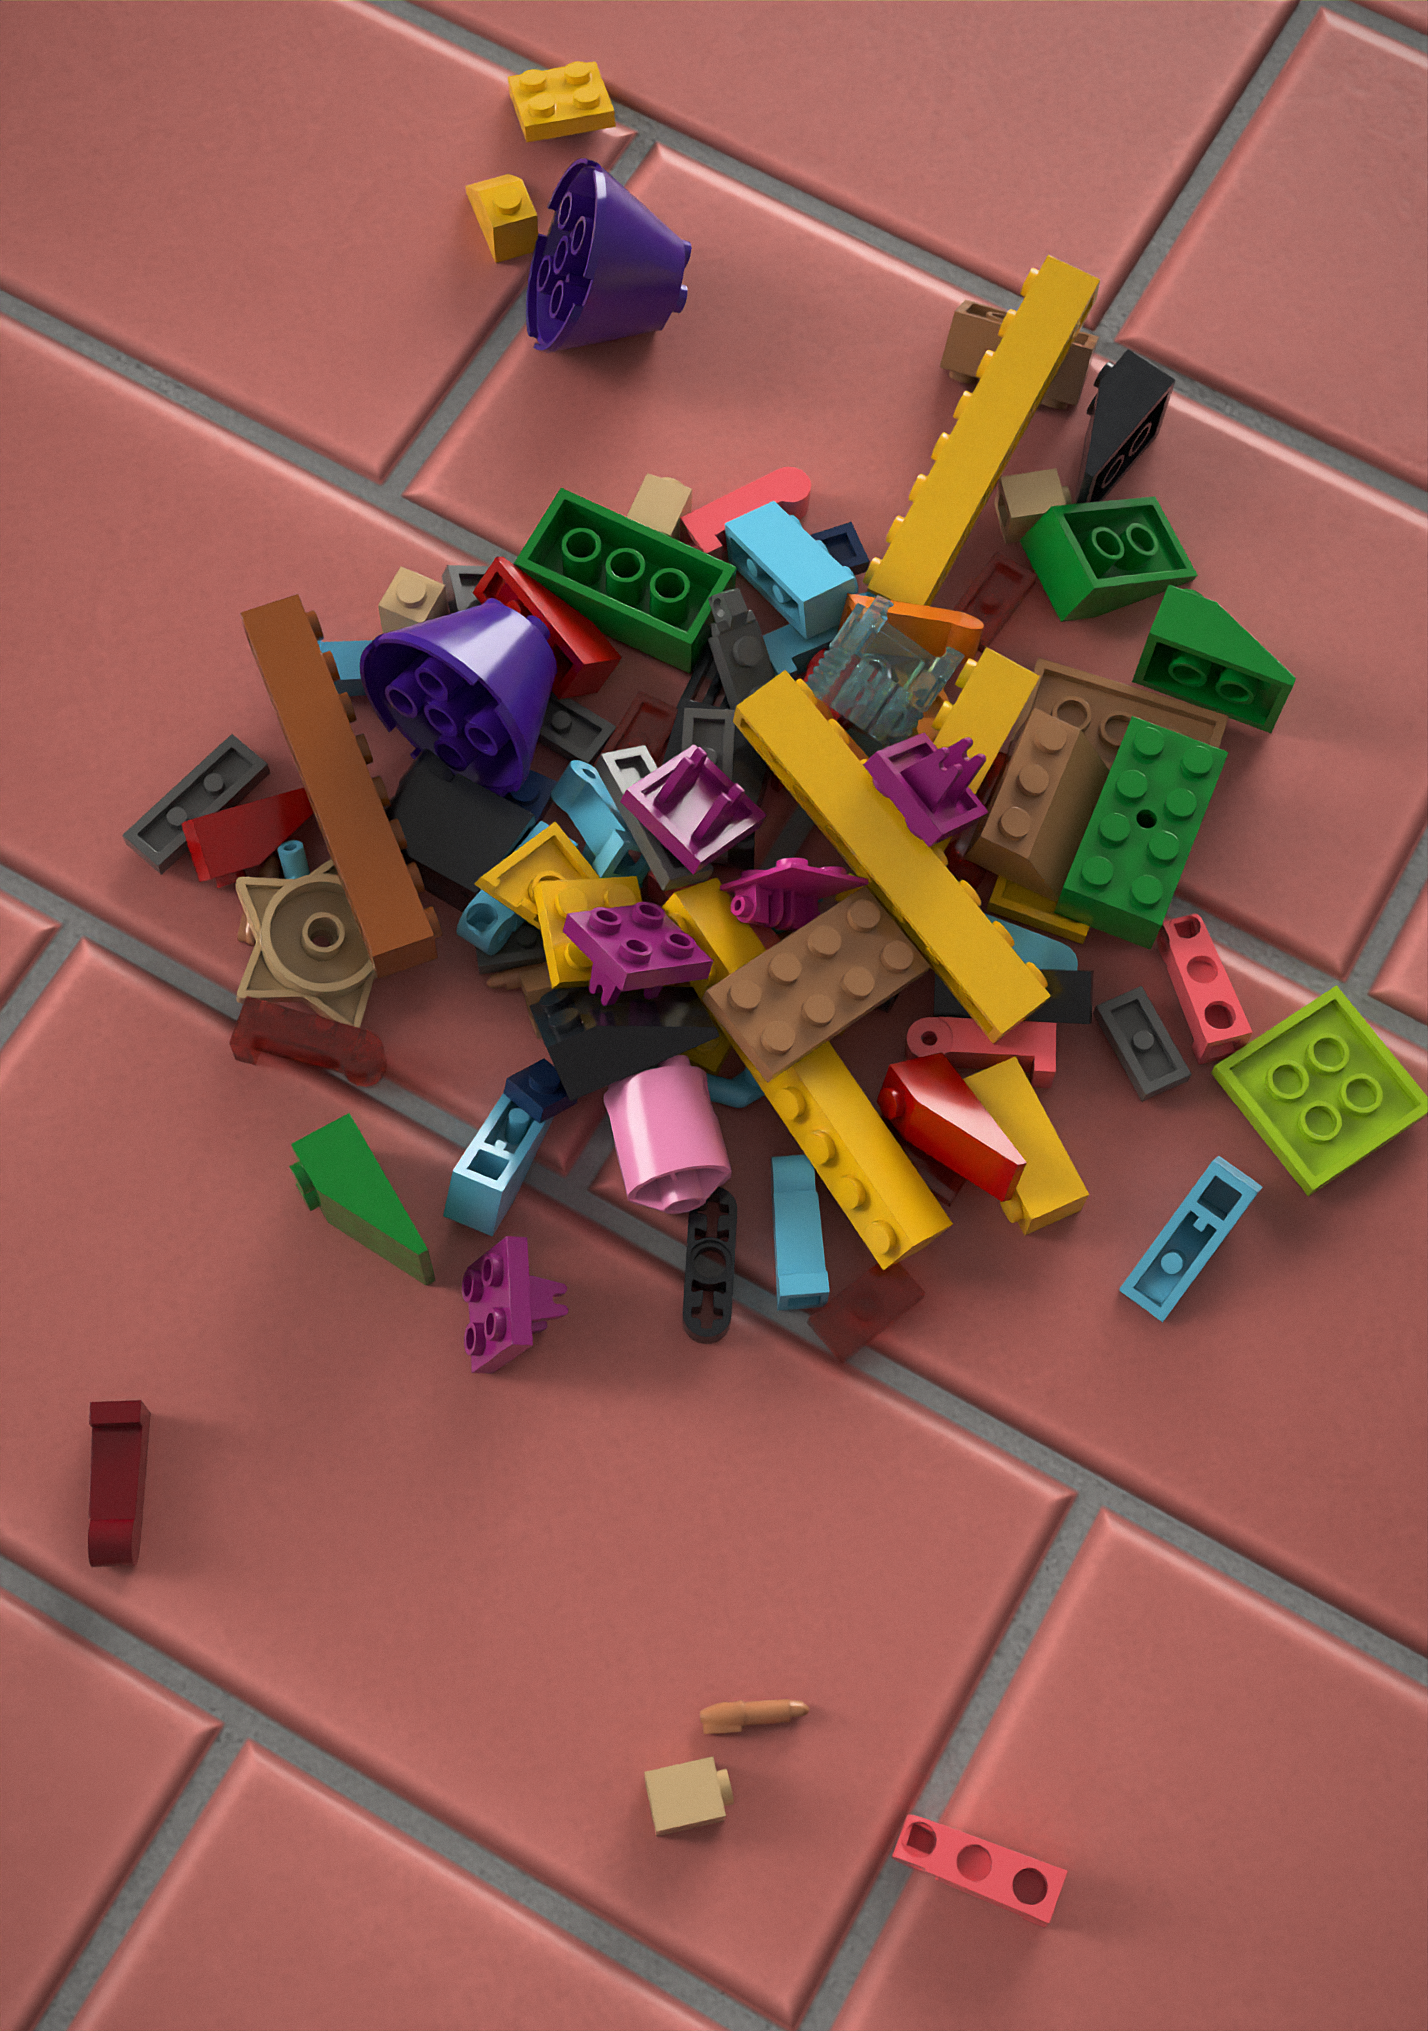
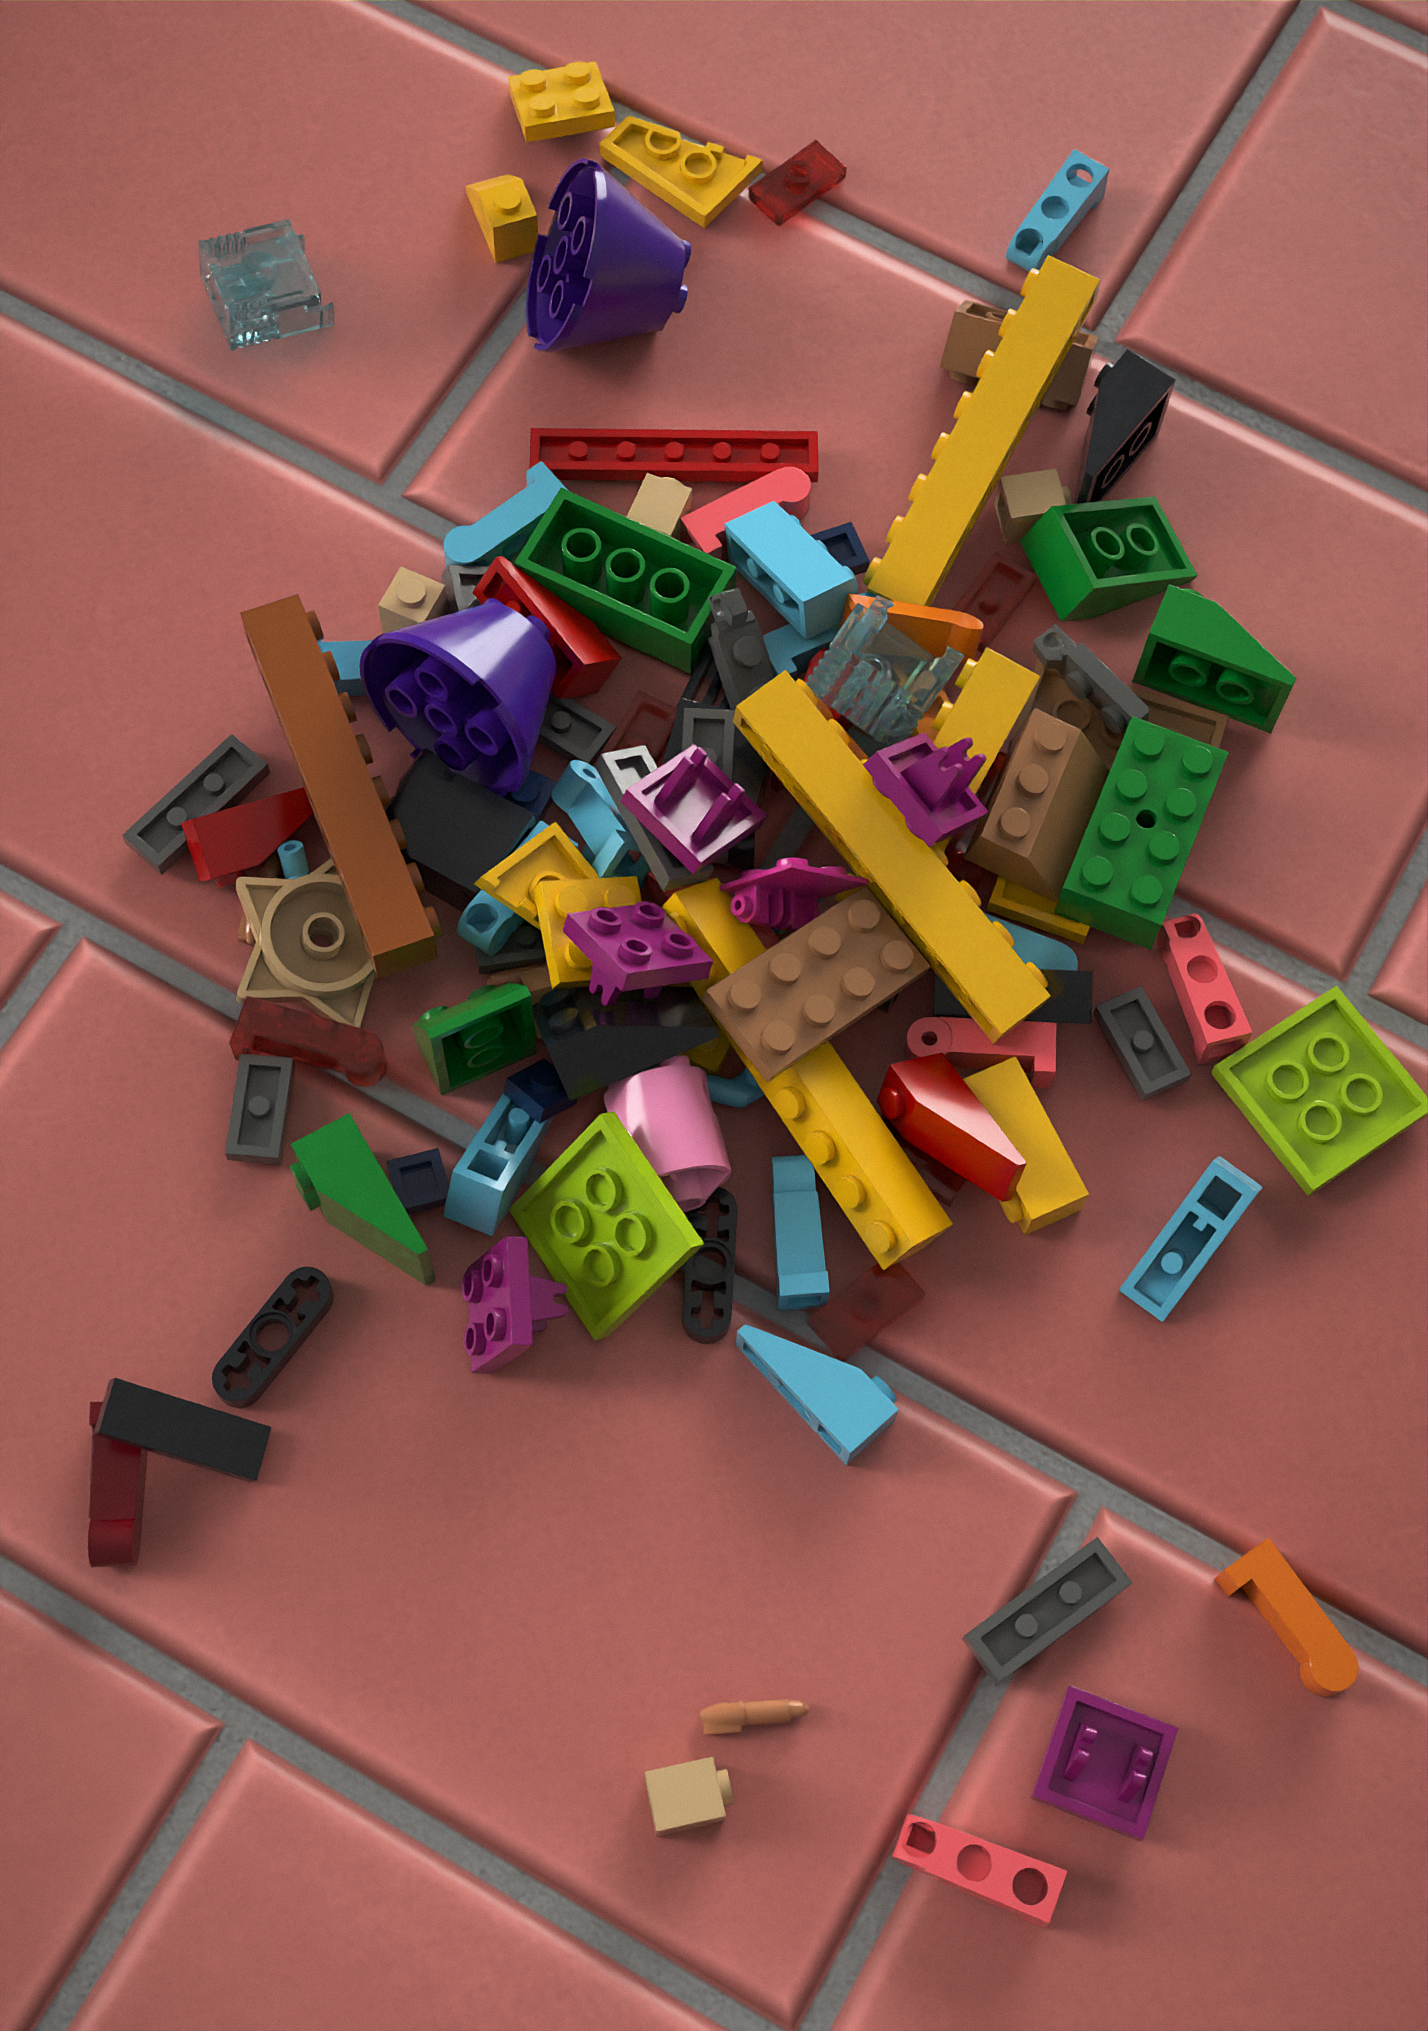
none -> black tile [93,1378,271,1482]
none -> clear light blue piece [198,219,334,351]
none -> black beam [212,1267,333,1408]
none -> dark grey plate [225,1053,296,1165]
none -> dark blue plate [386,1148,449,1215]
none -> green slope [412,982,537,1096]
none -> medium azure leg [444,461,567,567]
none -> lime plate [509,1111,704,1341]
none -> red plate [529,428,819,483]
none -> yellow wing [599,115,763,228]
none -> medium azure slope [735,1324,899,1465]
none -> clear red plate [748,140,847,226]
none -> dark grey plate [962,1537,1133,1686]
none -> medium azure leg [1006,149,1110,272]
none -> magenta plate [1030,1685,1178,1842]
none -> dark grey hinge [1032,624,1150,735]
none -> orange leg [1214,1537,1359,1697]

